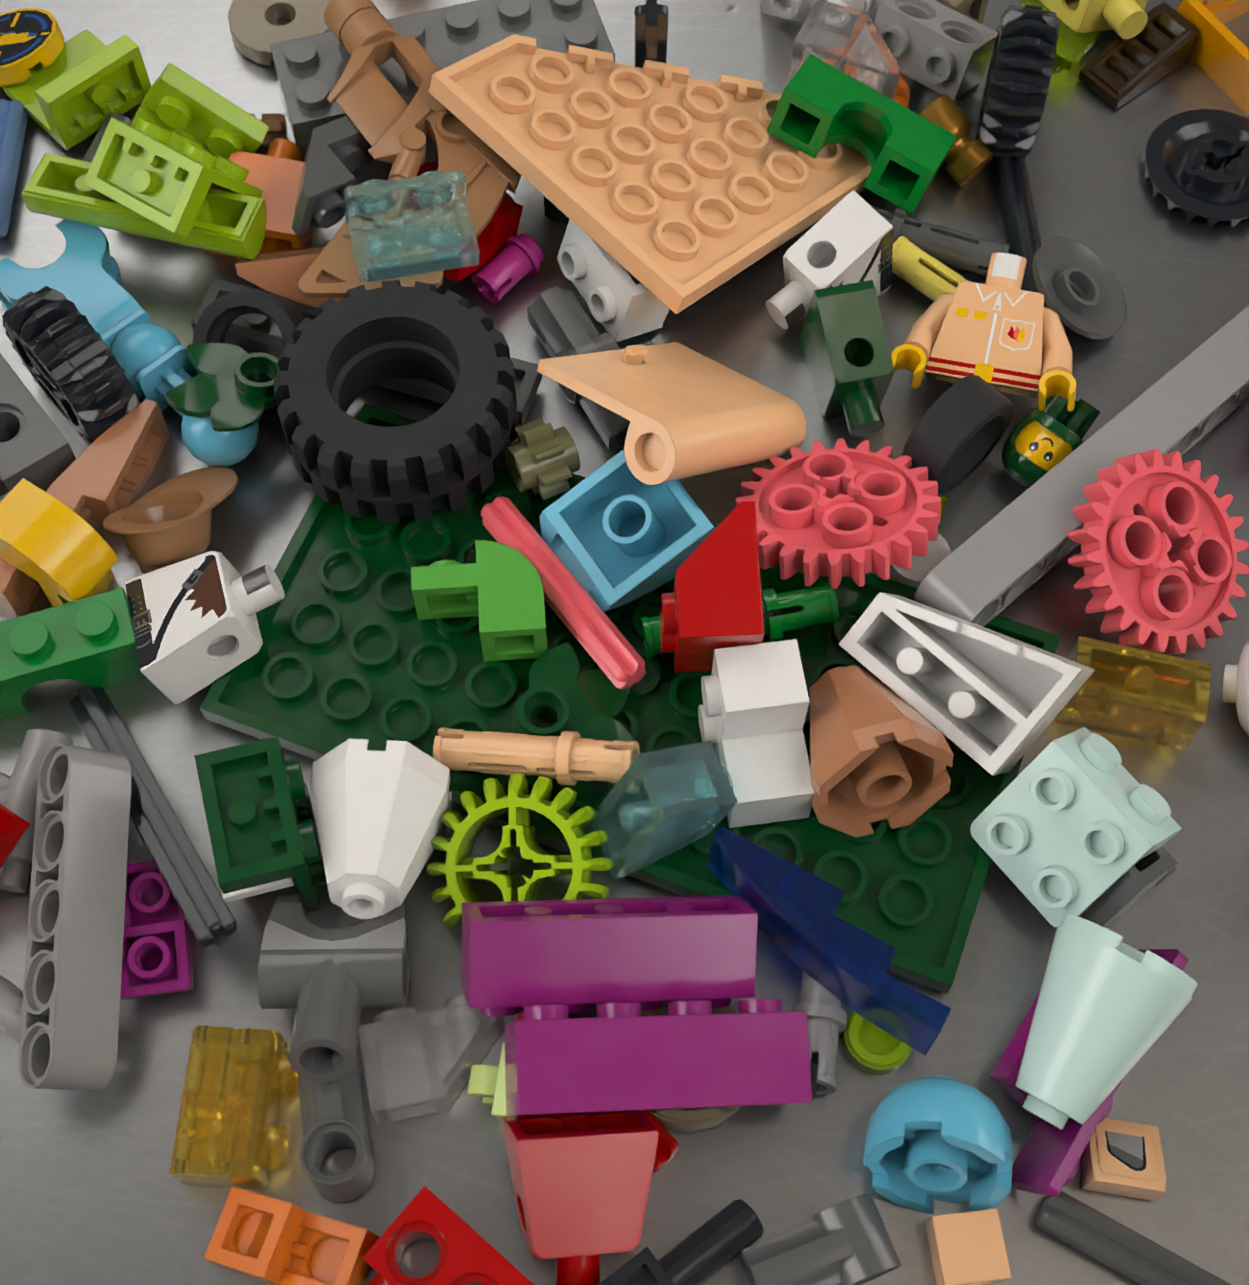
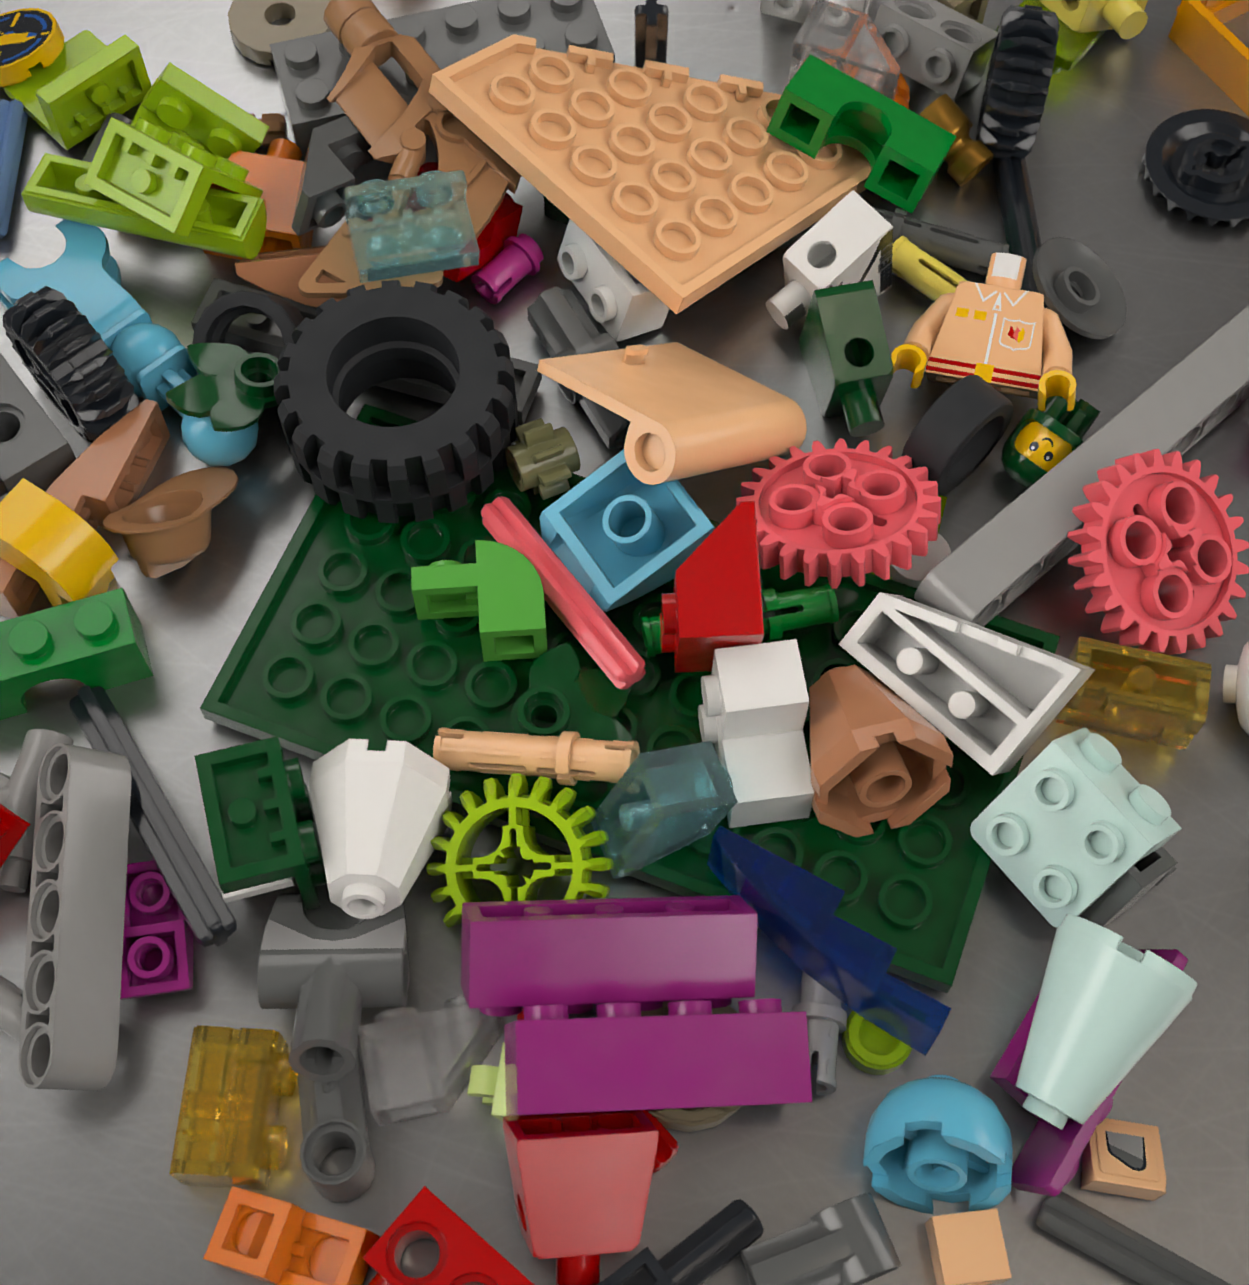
white torso [125,551,285,705] -> none
dark brown slope [1078,2,1199,109] -> none

